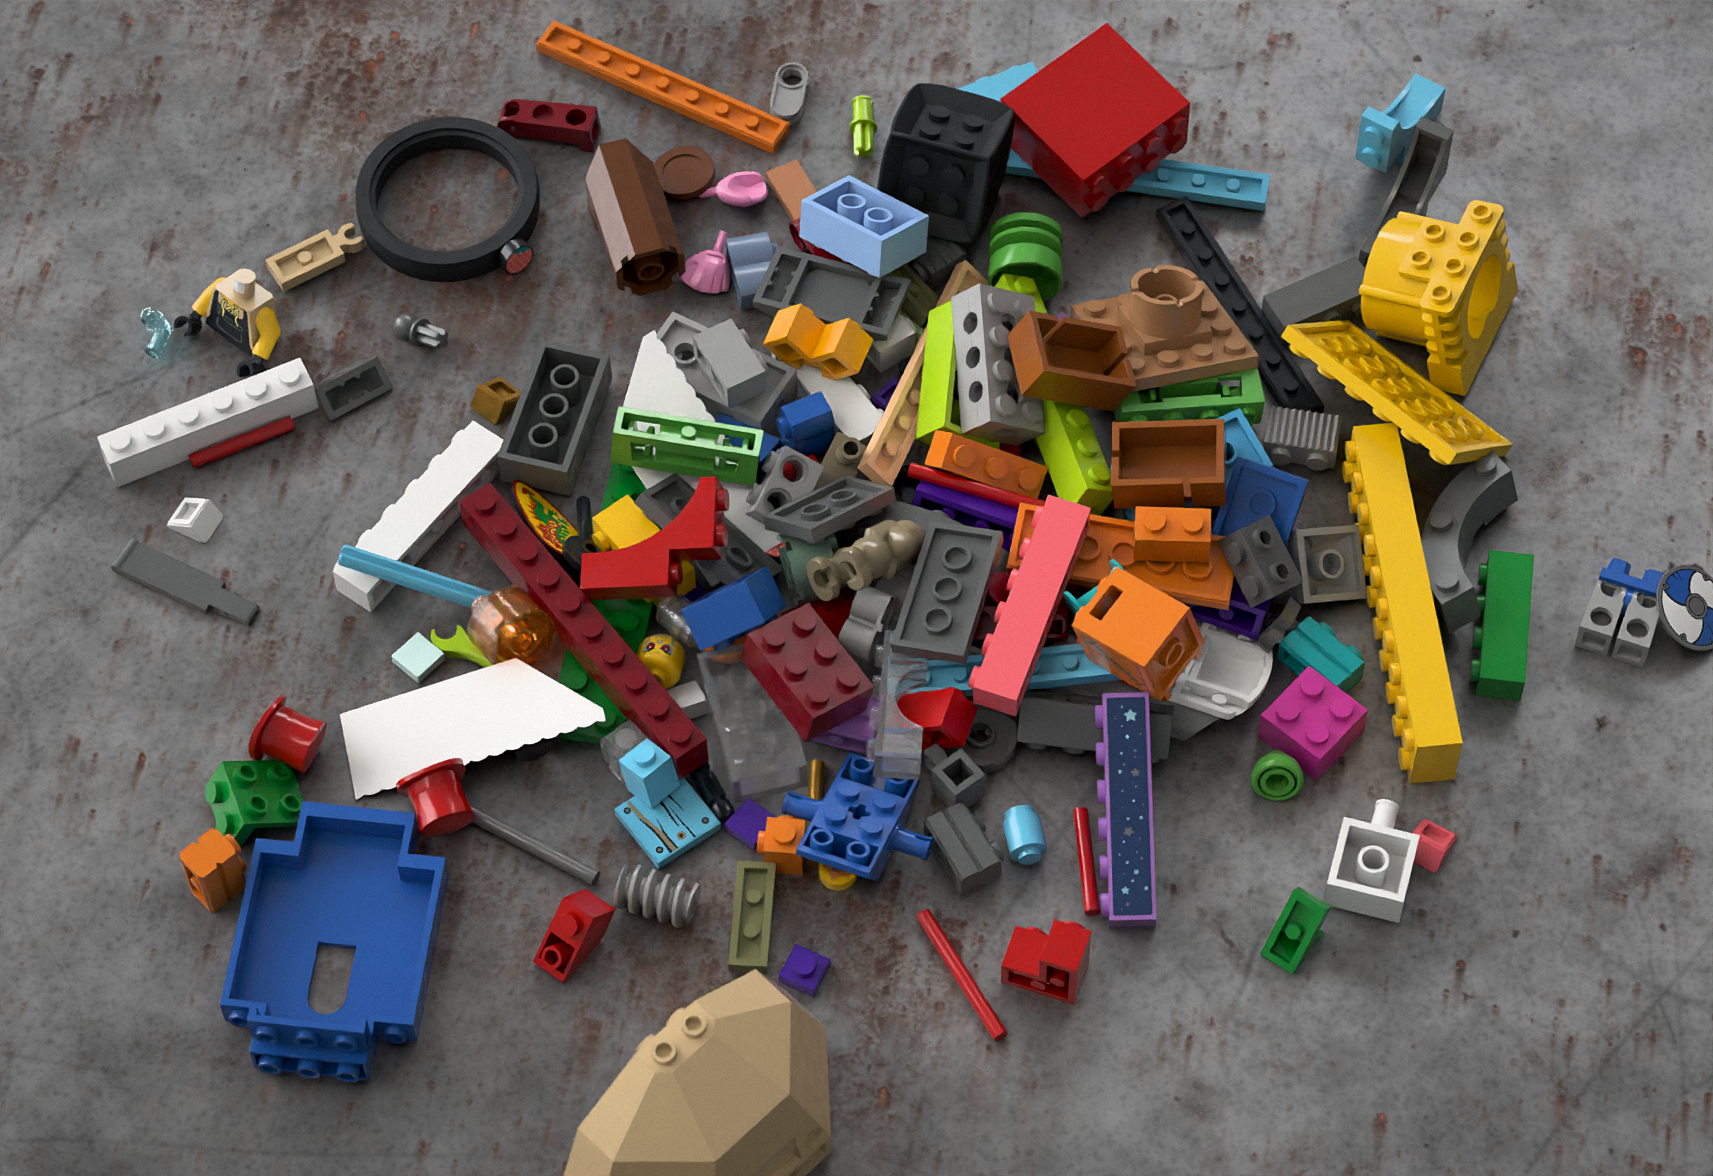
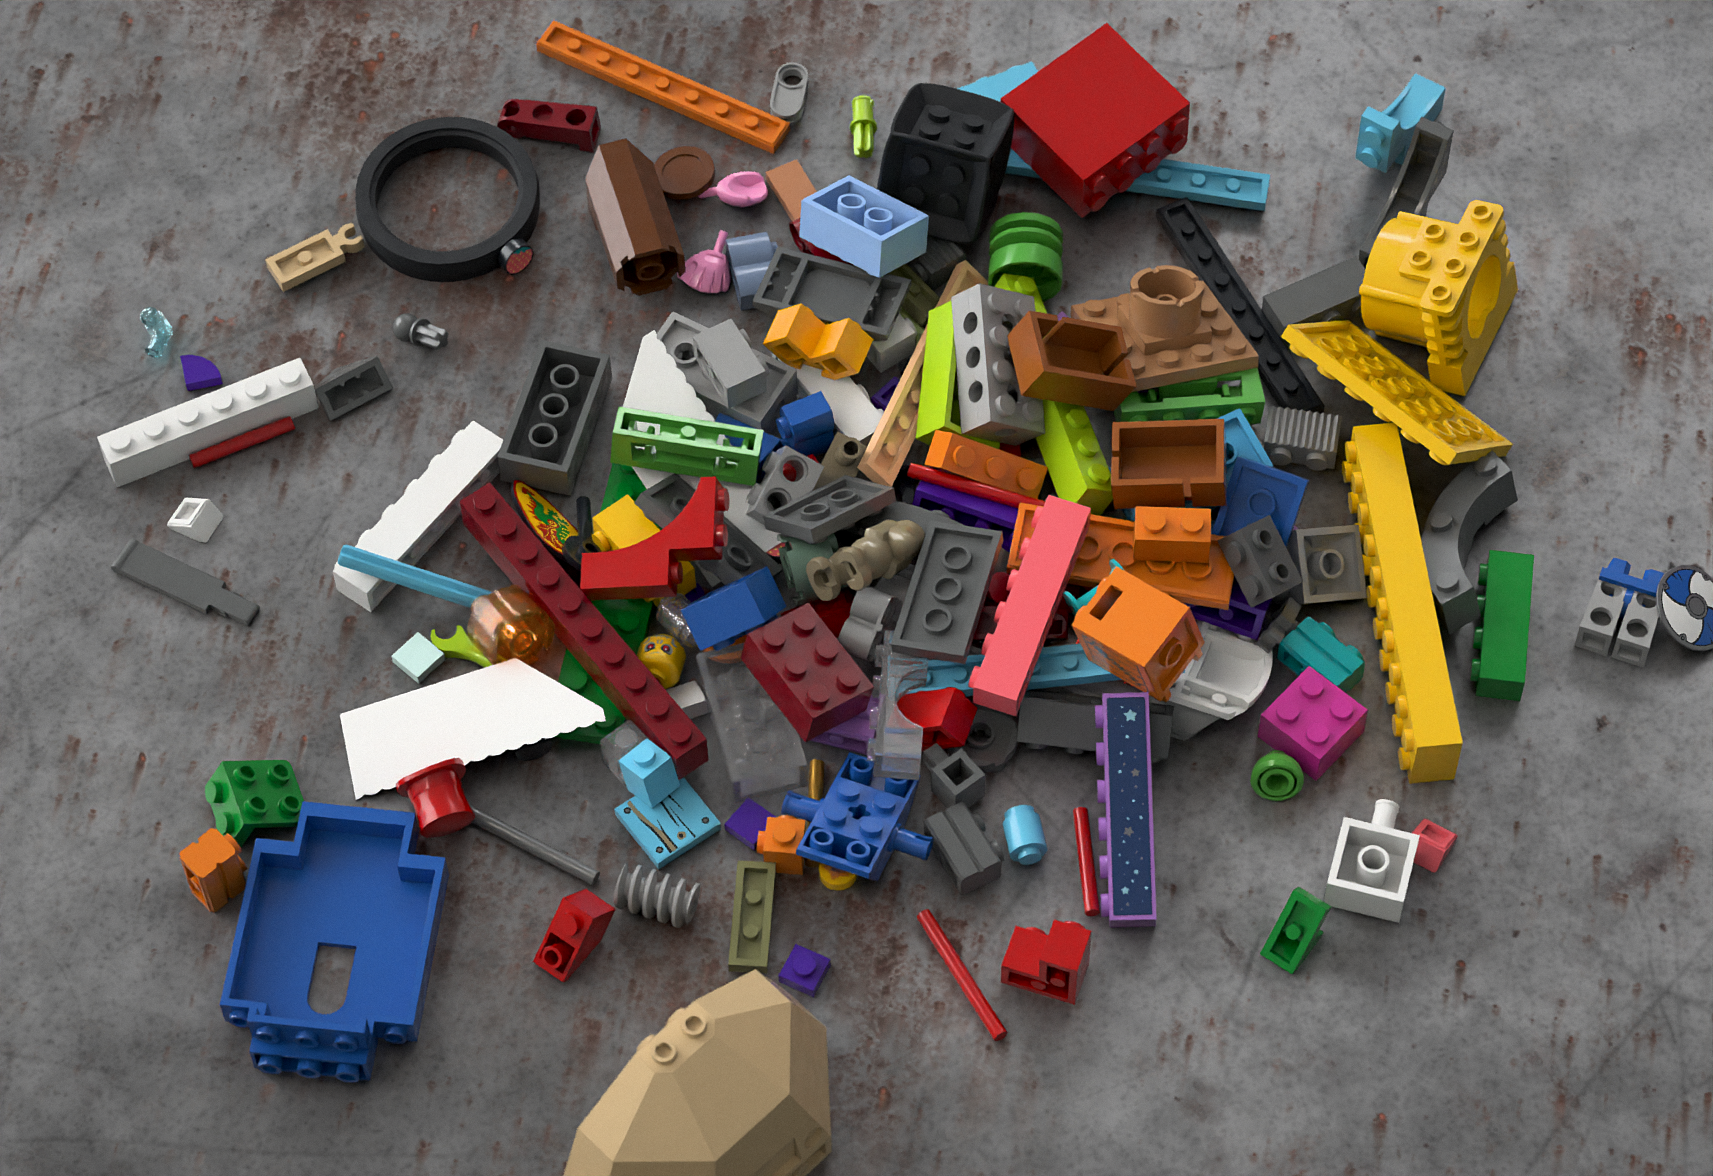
torso [174,269,281,378] -> none
red piece [248,695,327,774] -> none
pearl gold slope [471,377,521,425] -> none
black axle [689,761,735,824] -> none
none -> dark purple tile [180,355,223,391]

